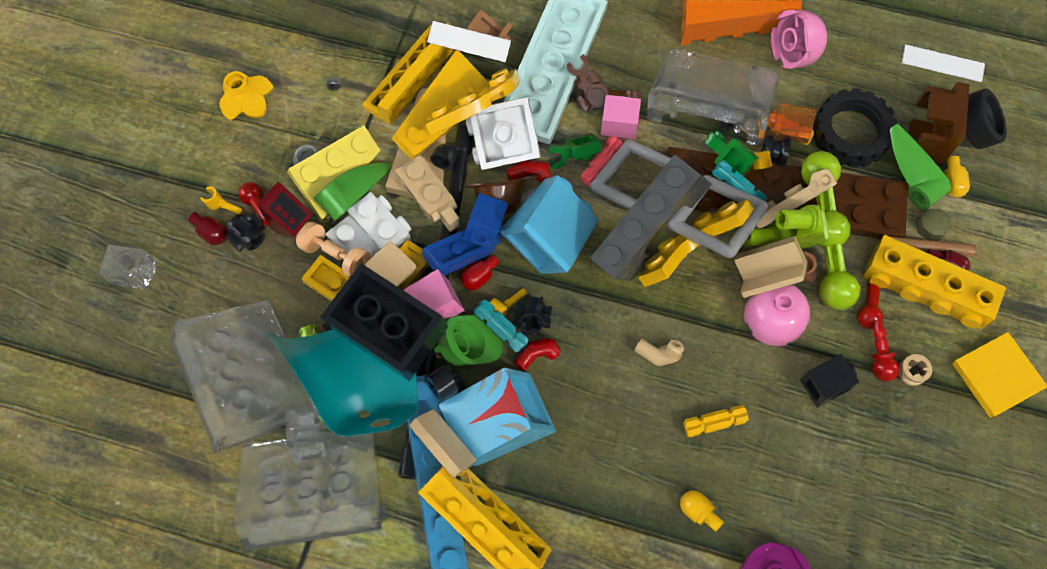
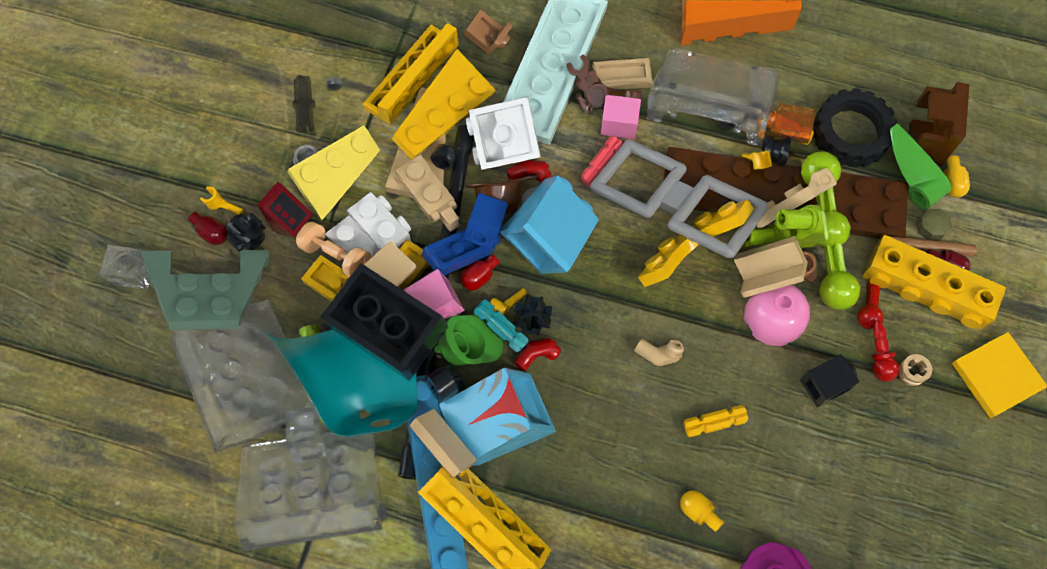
yellow plate [219,71,274,121] -> none
red bar [238,182,269,226] -> none
bright green piece [313,162,392,221] -> none
yellow plate [425,68,521,135] -> none
white sticker [427,21,511,62] -> none
green plate [546,133,602,169] -> none
dark grey arch [590,154,712,280] -> none
green plate [704,131,759,176] -> none
teal axle [712,160,767,201] -> none
bright pink cylinder [771,10,827,69] -> none
white sticker [902,45,985,82] -> none
black tyre [966,88,1007,149] -> none
none -> sand green wing [141,250,269,330]
none -> clear smoke axle [292,75,316,133]
none -> tan tile [592,58,653,90]

